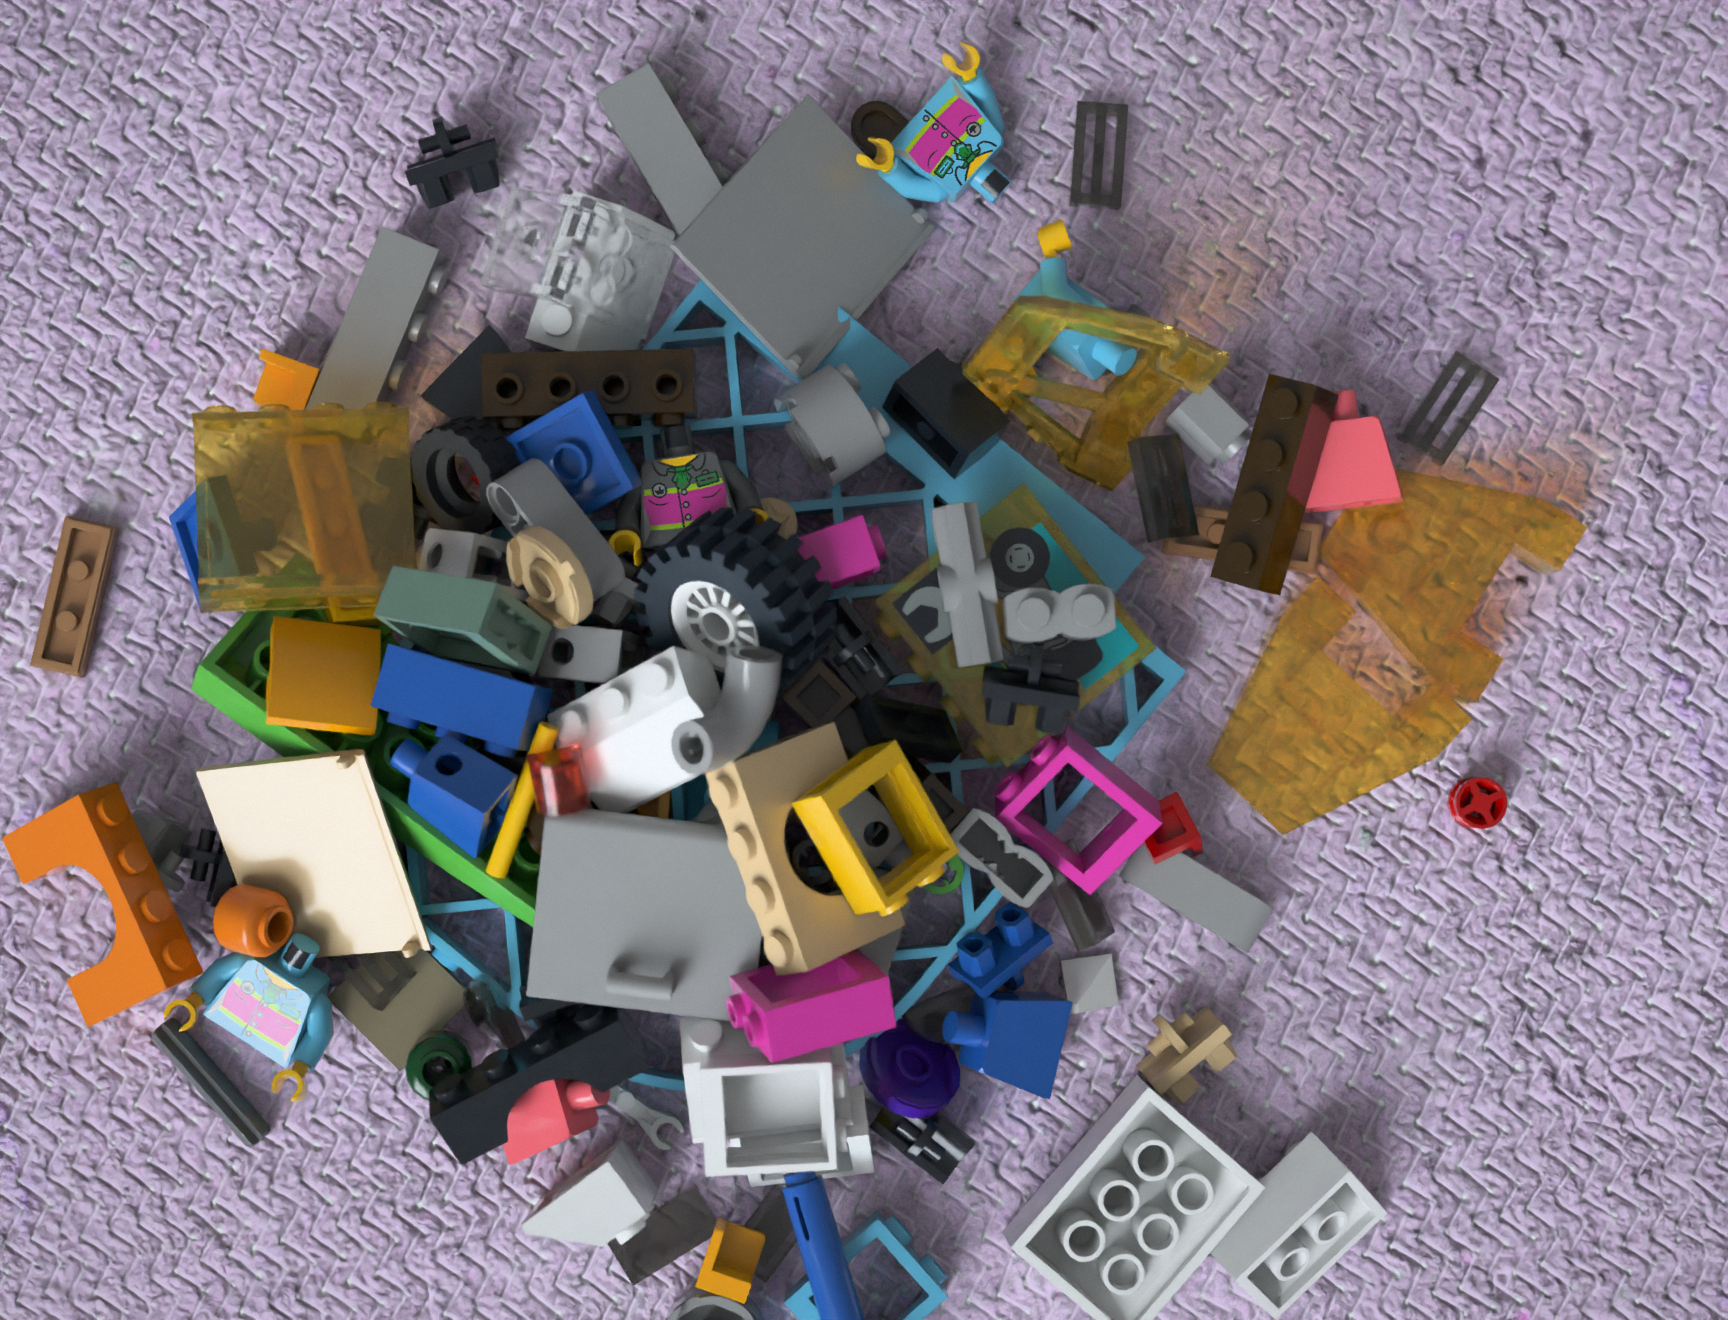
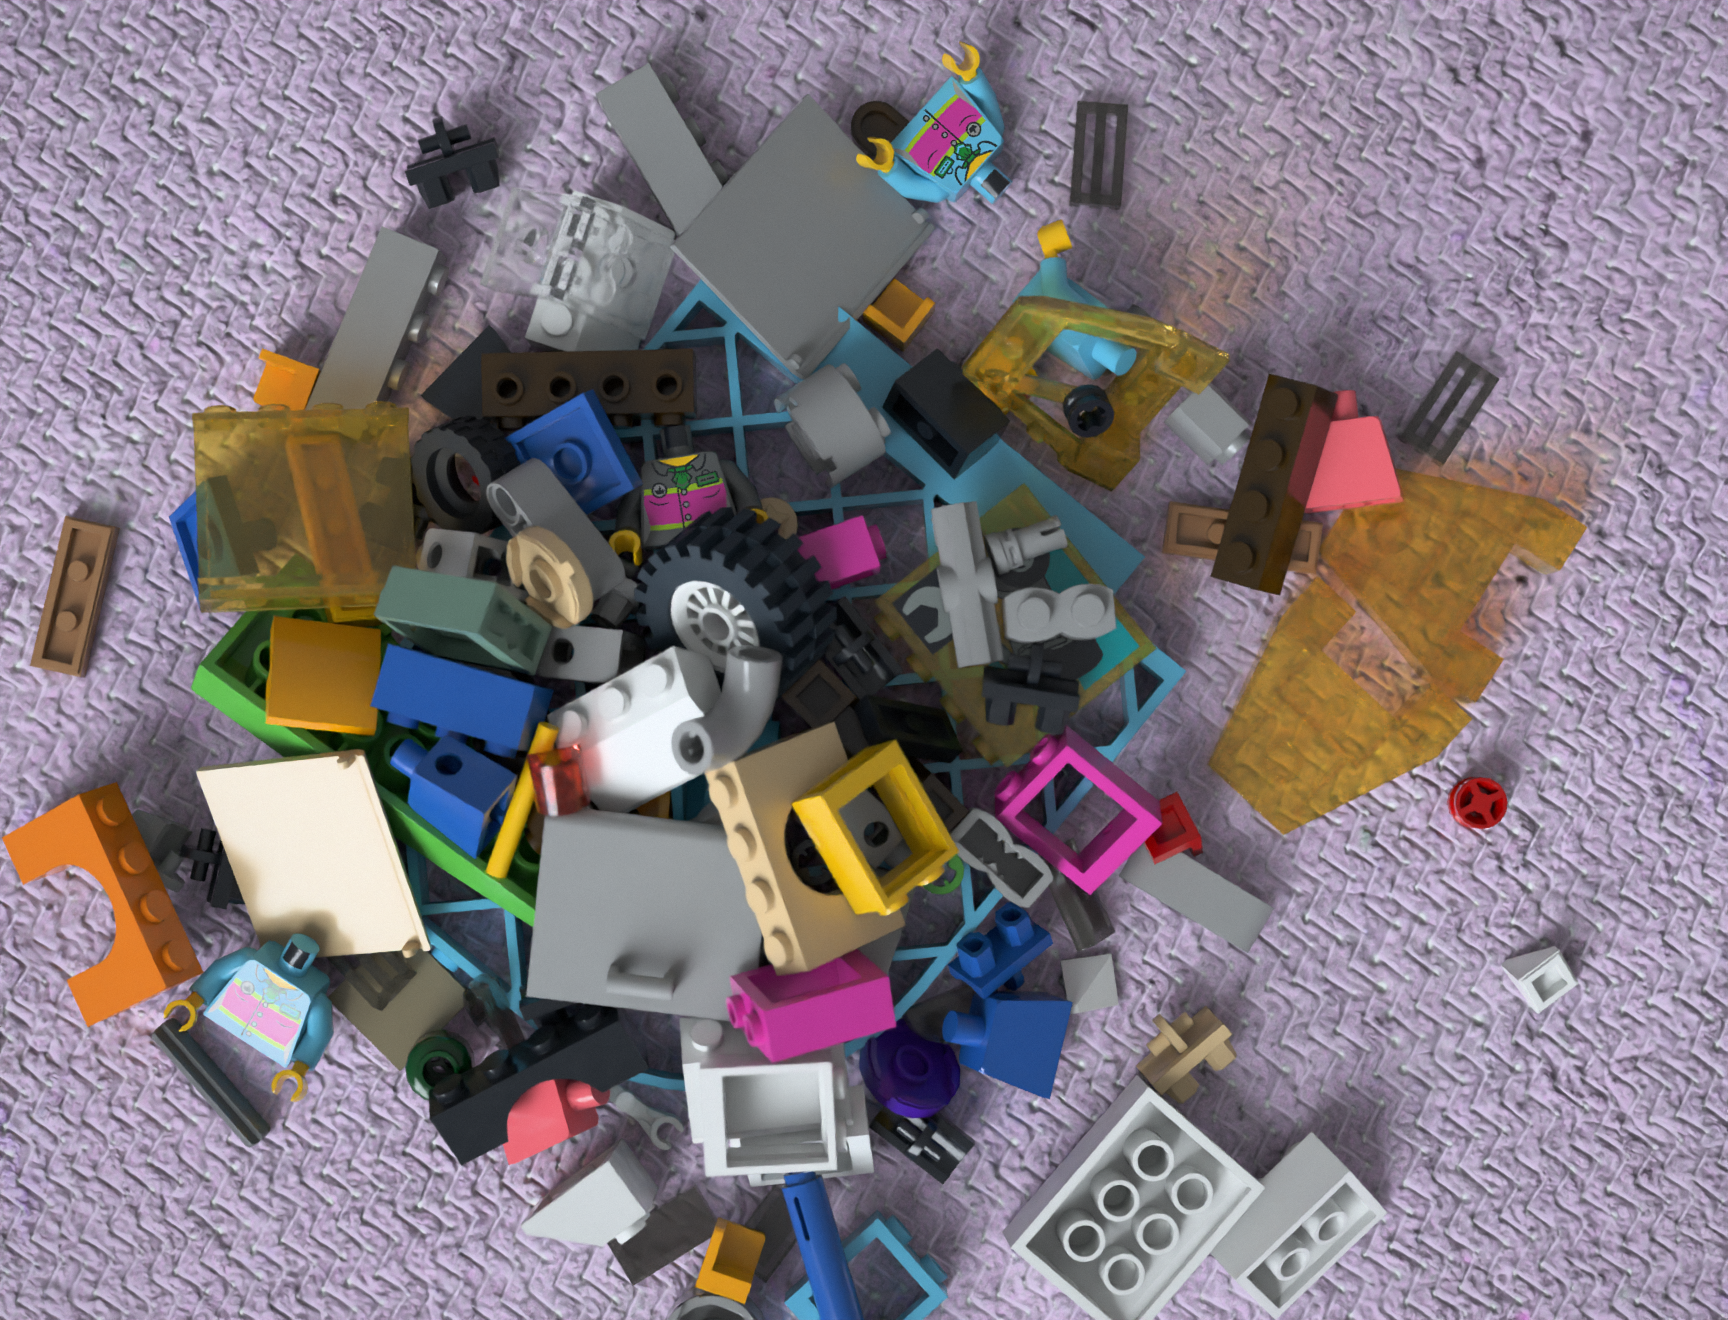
orange head [213,884,294,957] -> none
clear smoke tile [1127,434,1199,543] -> none
none -> light orange panel [863,278,936,352]
none -> light grey pin [984,515,1067,576]
none -> black bush [1062,384,1114,438]
none -> white slope [1501,946,1579,1014]

